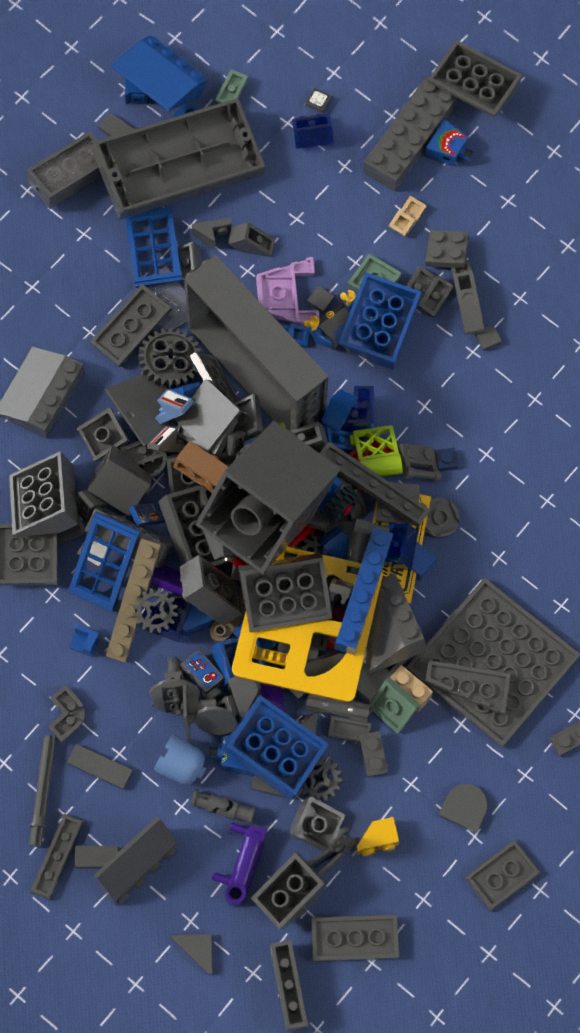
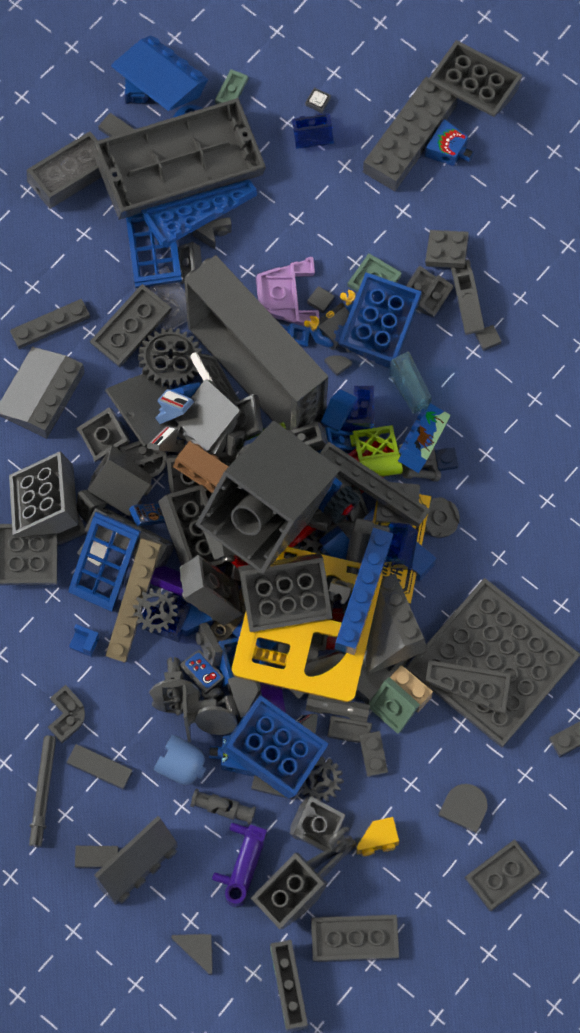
dark grey tile [30,814,84,900] -> none
dark grey slope [228,222,275,257] -> none
tan slope [389,196,427,236] -> none
none -> dark grey plate [10,299,90,349]
none -> blue wing [141,179,257,248]
none -> dark grey plate [196,623,223,667]
none -> dark grey tile [324,355,352,376]
none -> clear light blue slope [389,351,432,414]
none -> blue brick [398,403,451,473]

